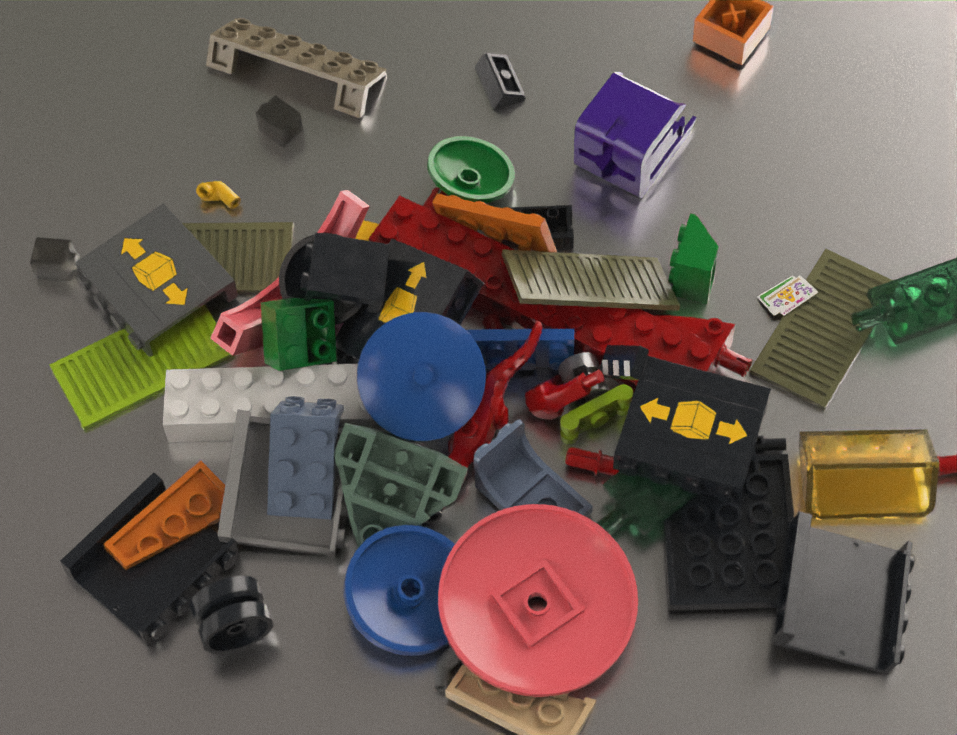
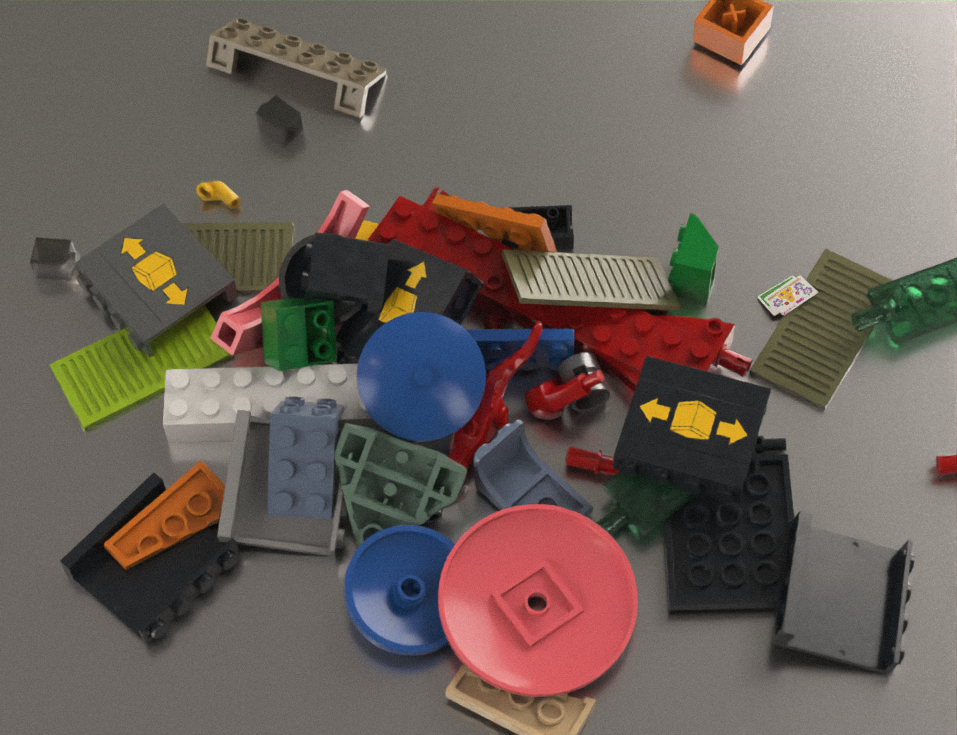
black wheel [189,576,274,654] -> none
green dish [427,136,515,203] -> none
dark grey arm [434,646,464,691] -> none
black slope [475,53,526,109] -> none
lime plate [560,384,633,444] -> none
dark purple piece [574,72,697,198] -> none
black tile [599,345,649,380] -> none
clear yellow windscreen [799,429,939,520] -> none

